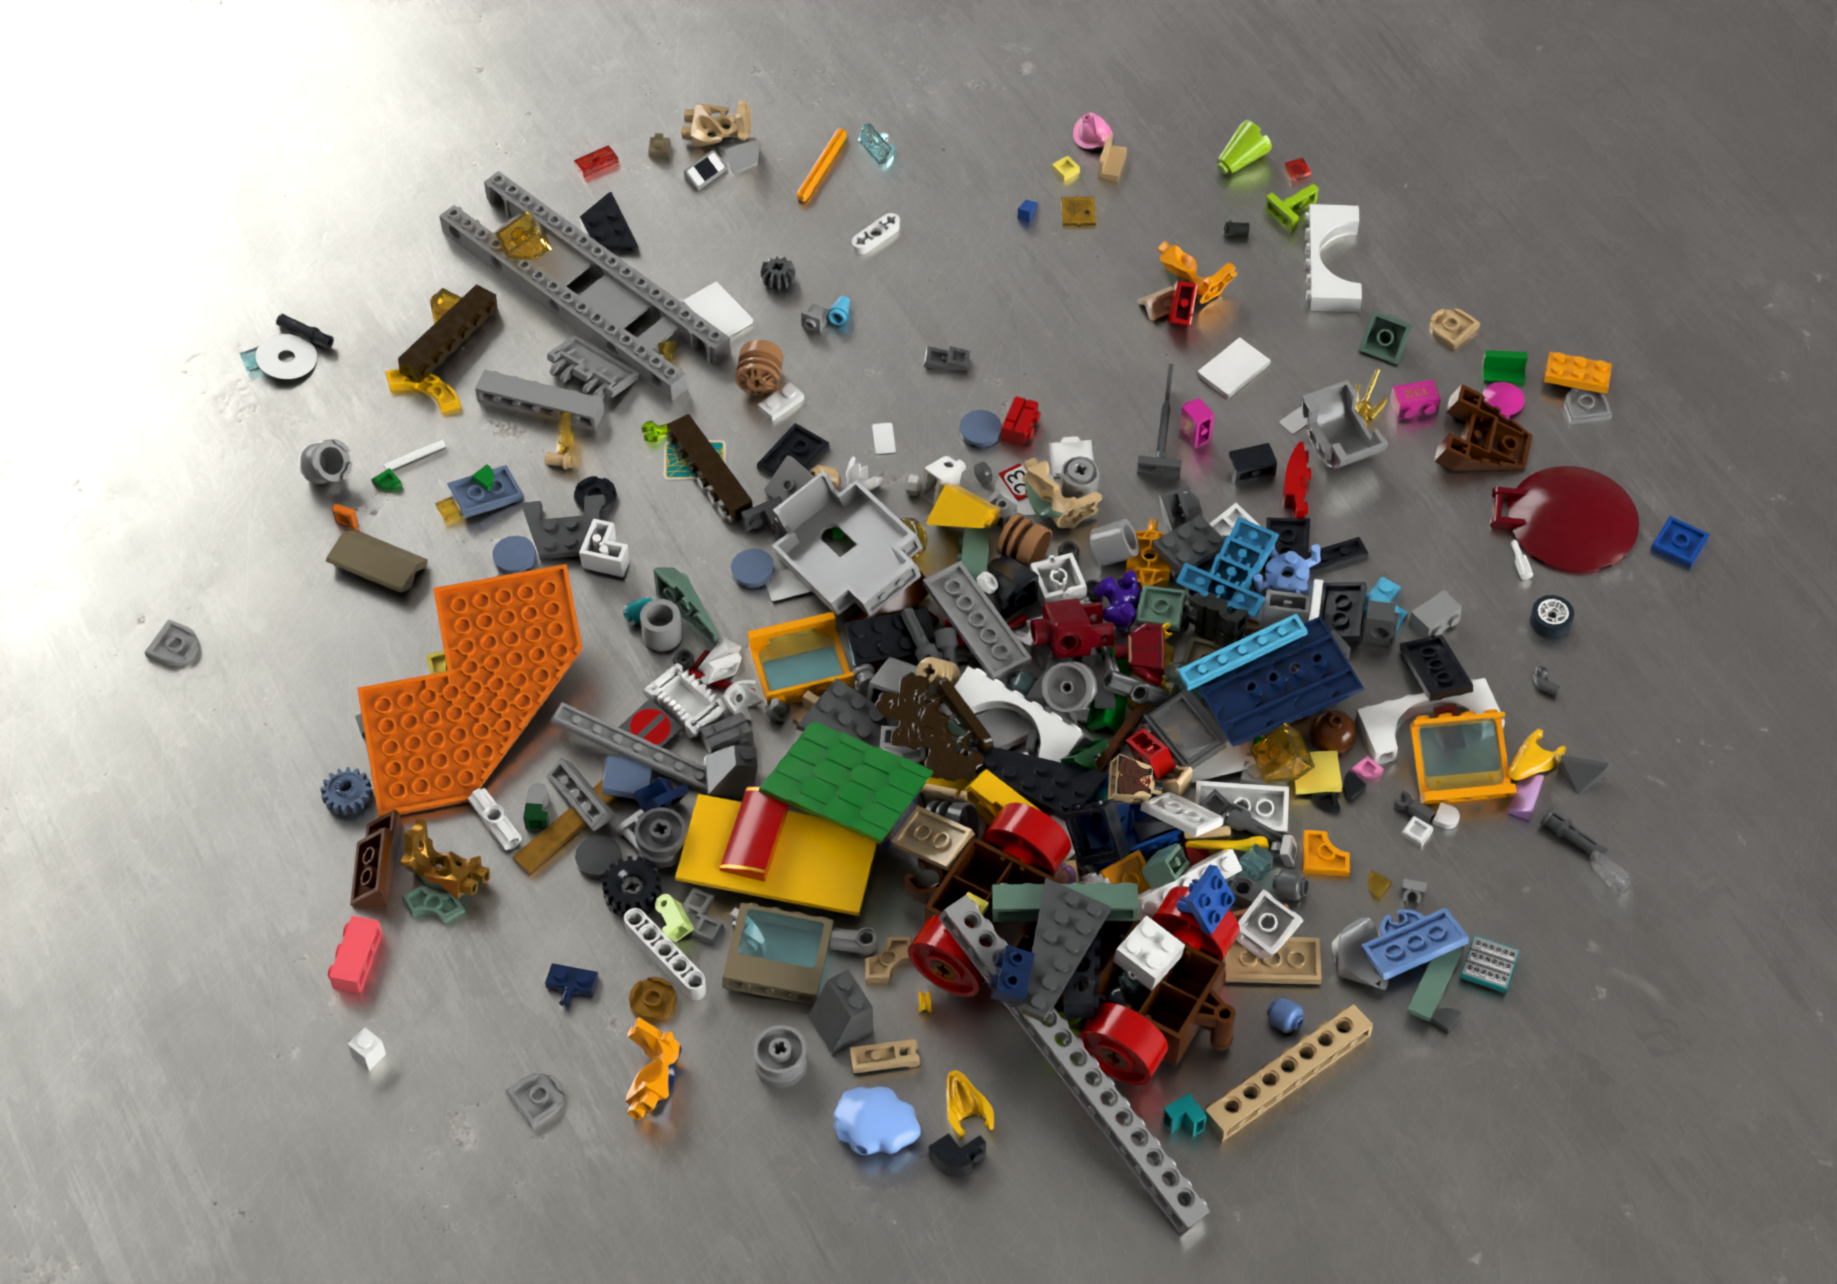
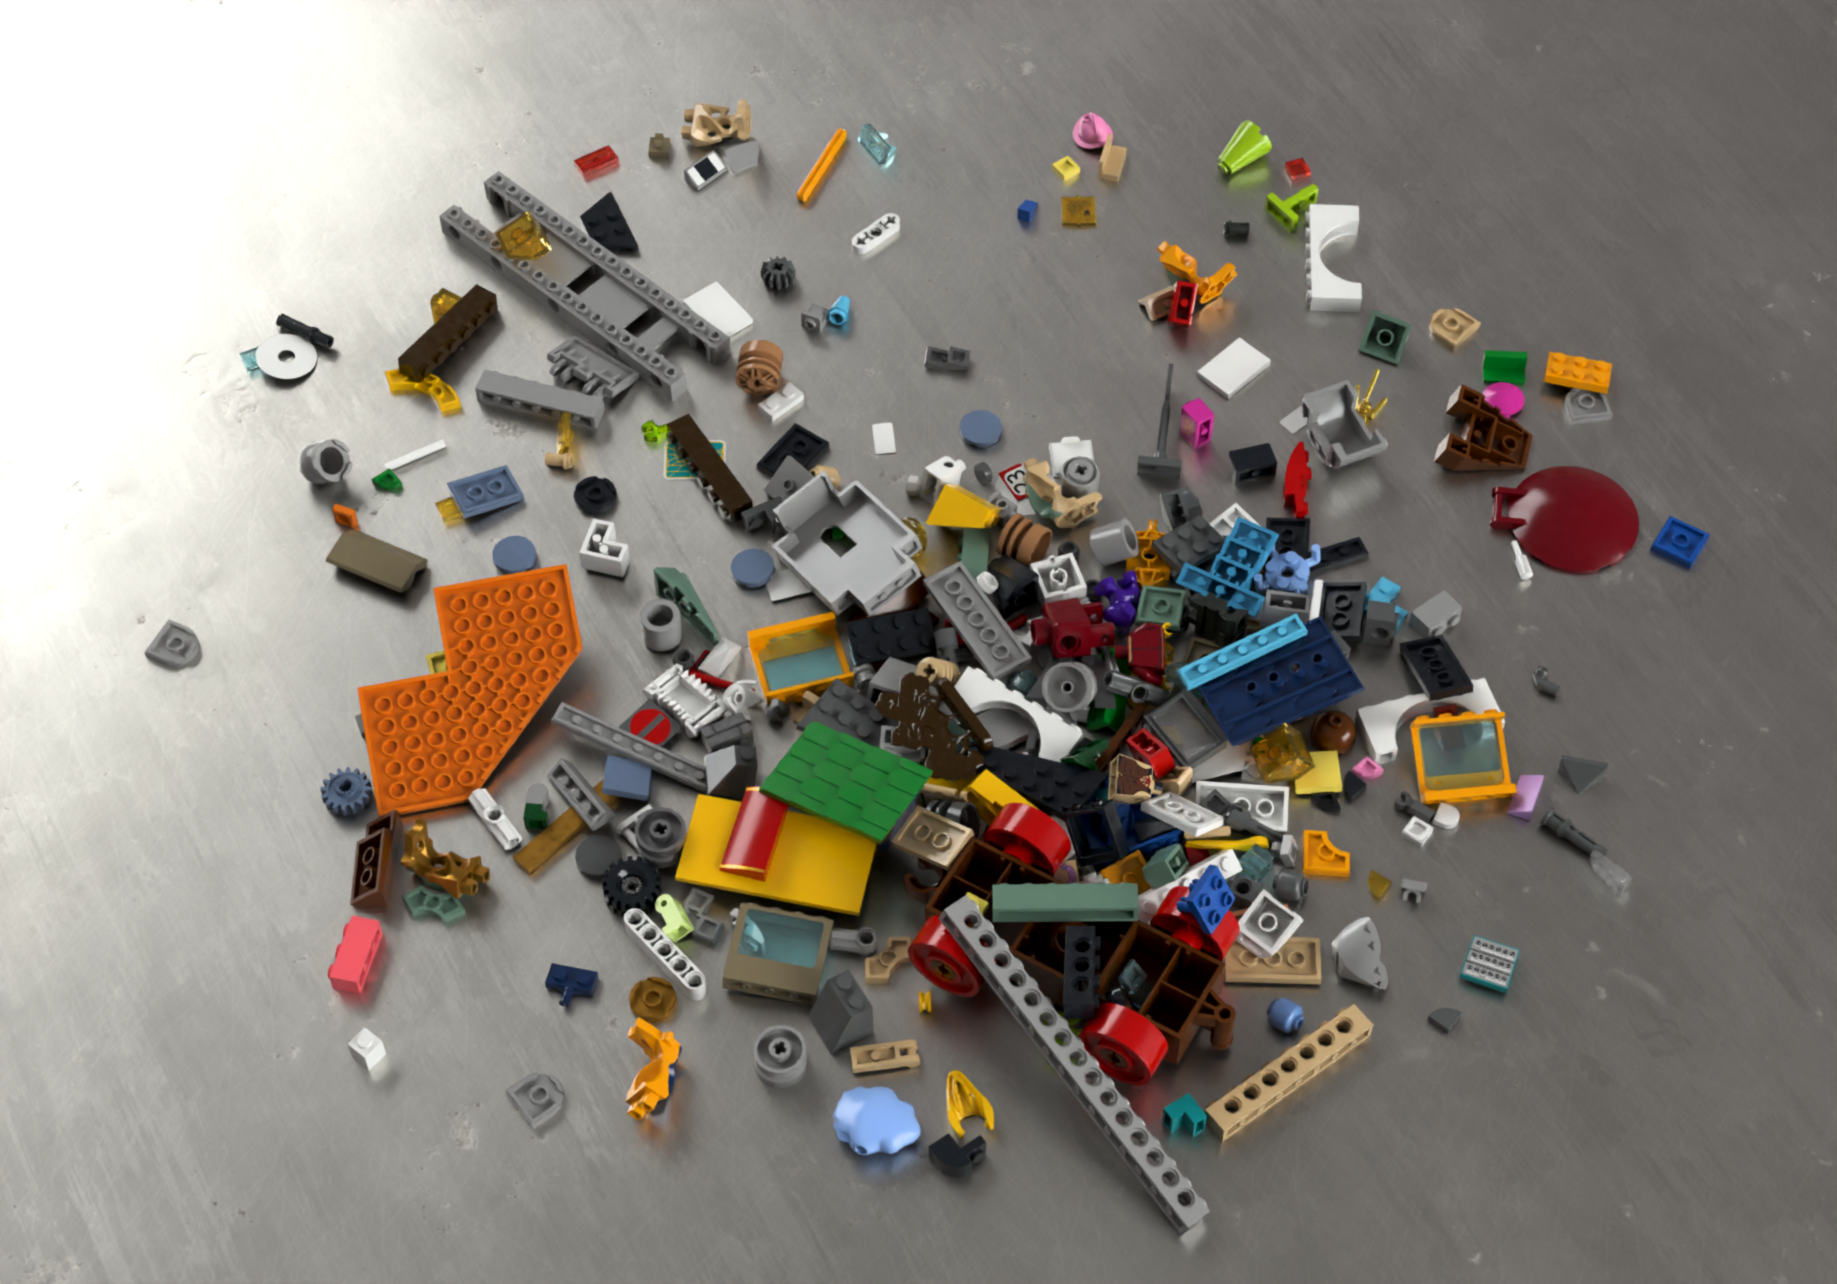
green tile [472,464,494,492] -> none
dark grey wing [521,495,606,560] -> none
teal brick [623,597,653,625] -> none
dark blue panel [633,777,690,813] -> none
clear yellow tile [658,341,677,362] -> none
white tile [701,652,742,685] -> none
white piece [846,456,884,491] -> none
dark grey piece [901,608,942,663] -> none
dark blue brick [989,945,1035,1006] -> none
red brick [1000,396,1041,446] -> none
dark grey wing [1022,878,1111,1023] -> none
white brick [1113,915,1185,991] -> none
medium blue plate [1361,908,1469,981] -> none
dark pink brick [1390,379,1441,419] -> none
sand green slope [1407,946,1465,1022] -> none
yellow animal [1508,729,1566,780] -> none
black wheel [1530,595,1574,639] -> none

